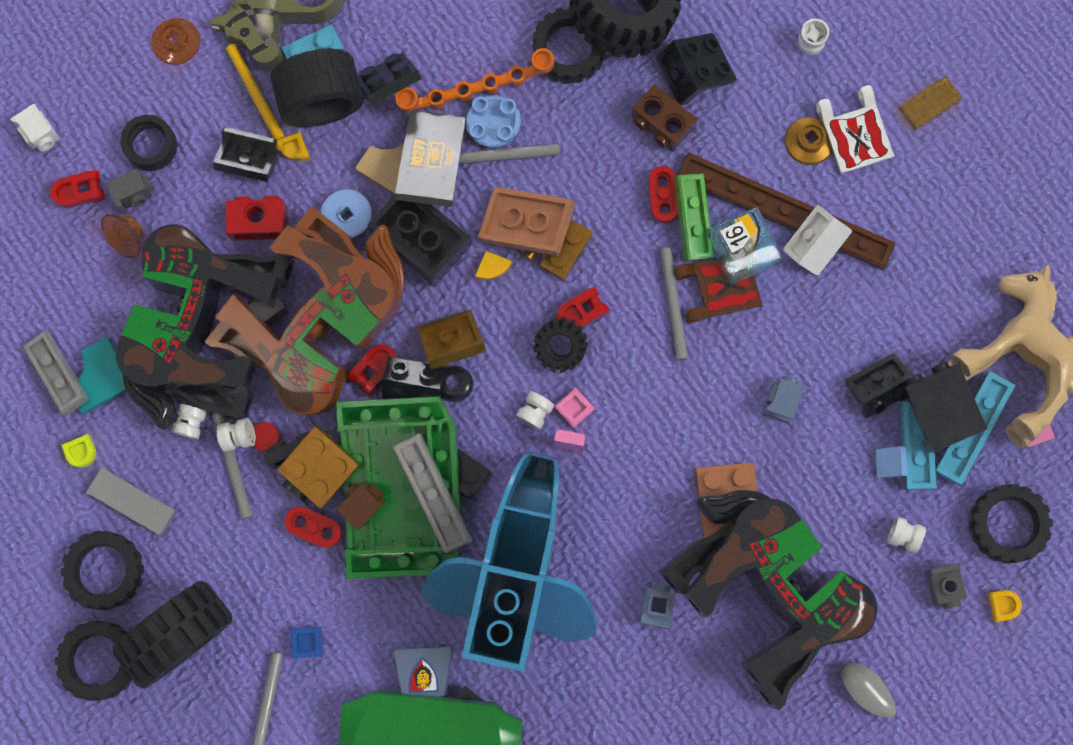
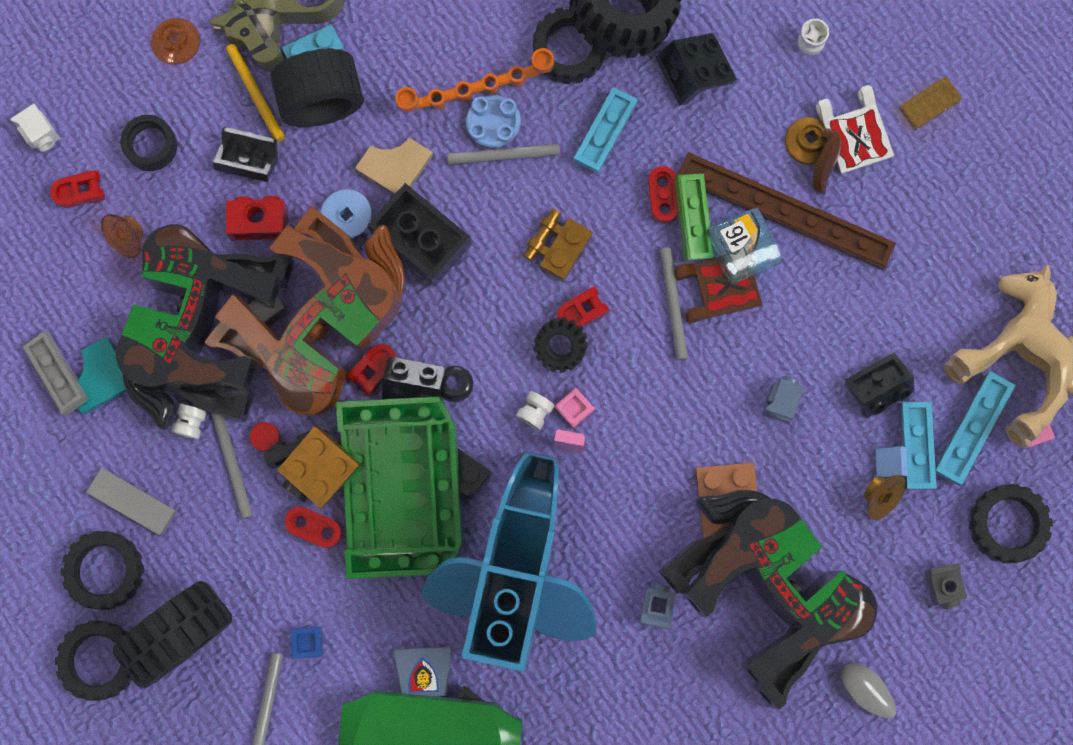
neon yellow tile [61,434,96,468] -> none
dark grey brick [106,169,155,215] -> none
white wheel [217,418,256,452] -> none
yellow tile [277,132,311,162] -> none
reddish brown brick [337,481,388,530] -> none
black plate [358,52,422,105] -> none
light grey tile [393,433,473,554] -> none
tile [395,110,466,207] -> none
pearl gold plate [417,309,486,369] -> none
yellow tile [475,251,512,280] -> none
nougat plate [478,187,575,256] -> none
reddish brown brick [631,83,697,152] -> none
white panel [783,204,852,275] -> none
white wheel [887,516,926,554] -> none
black panel [898,361,988,453] -> none
yellow tile [987,590,1022,622] -> none
none -> medium azure plate [574,87,638,174]
none -> reddish brown arm [813,128,841,194]
none -> pearl gold piece [864,475,906,520]

